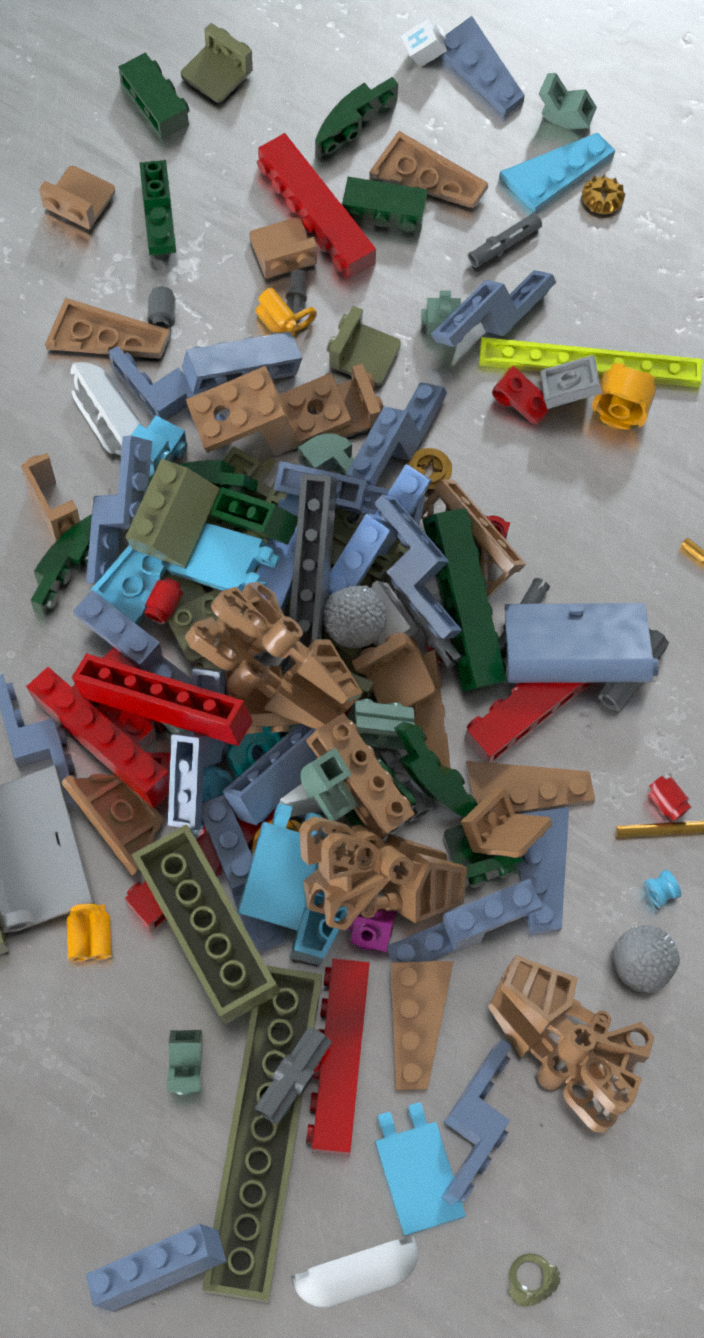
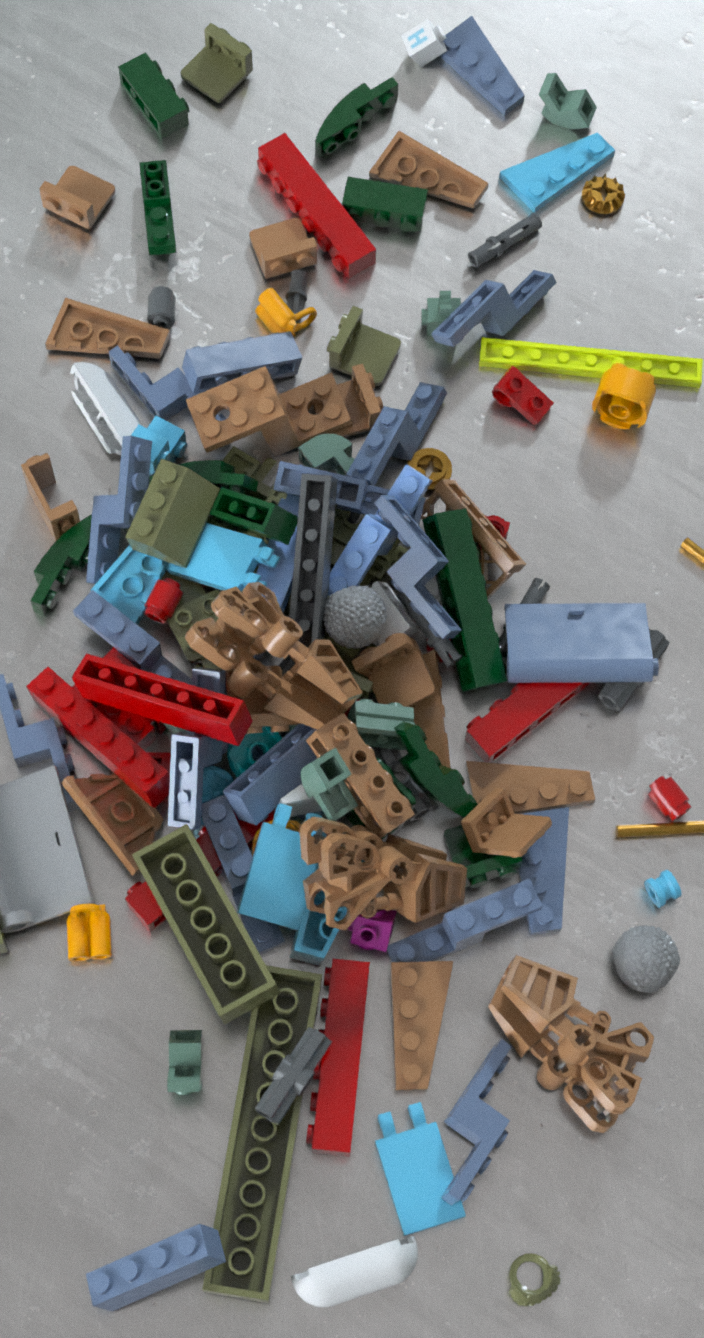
light grey tile [540,355,602,409] -> none

